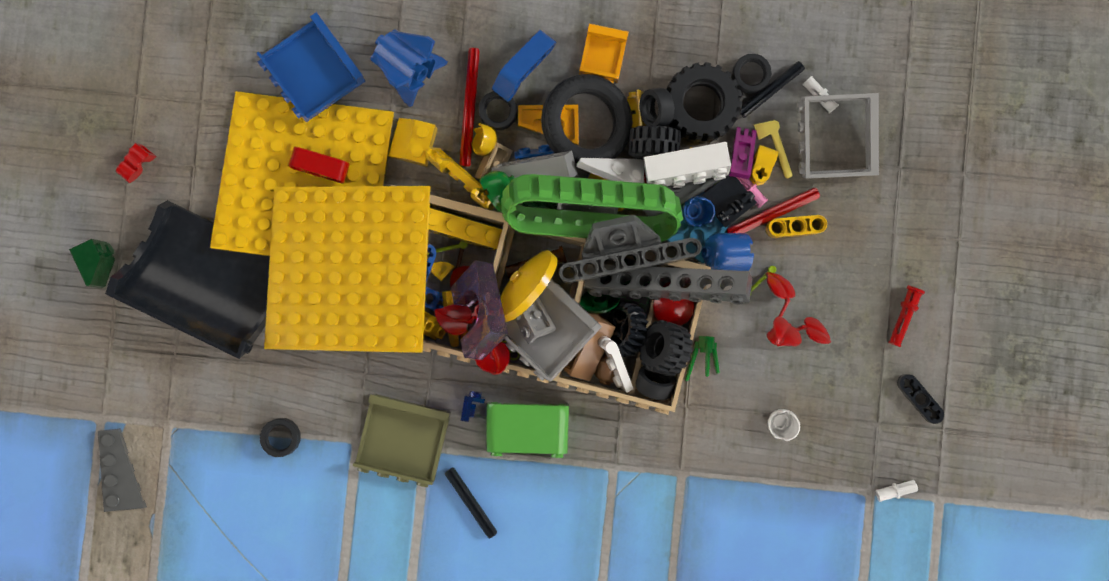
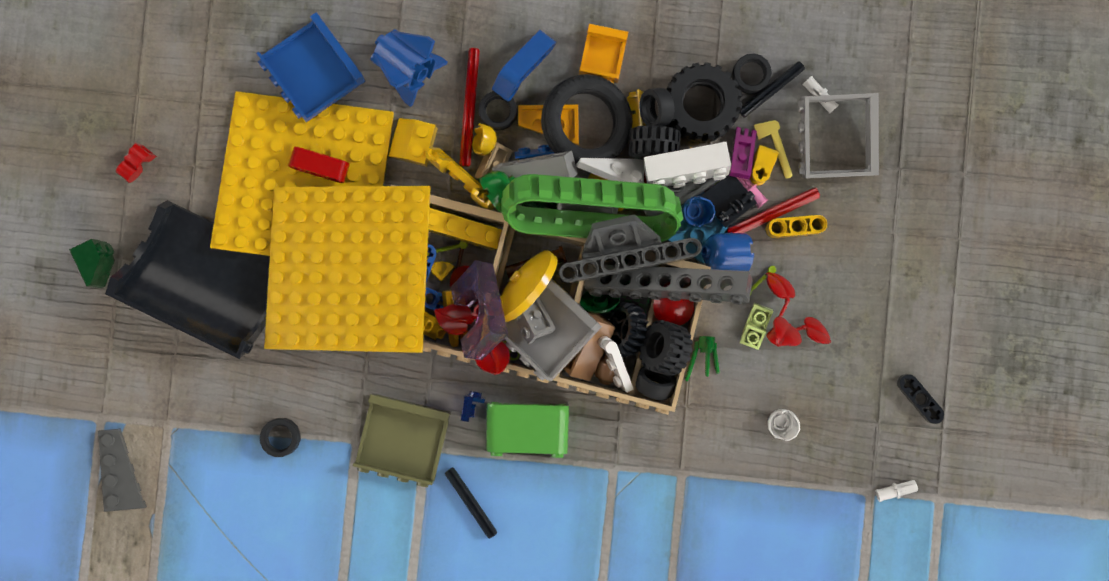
red pin [888,285,925,347] -> none
none -> yellowish green slope [740,303,773,350]

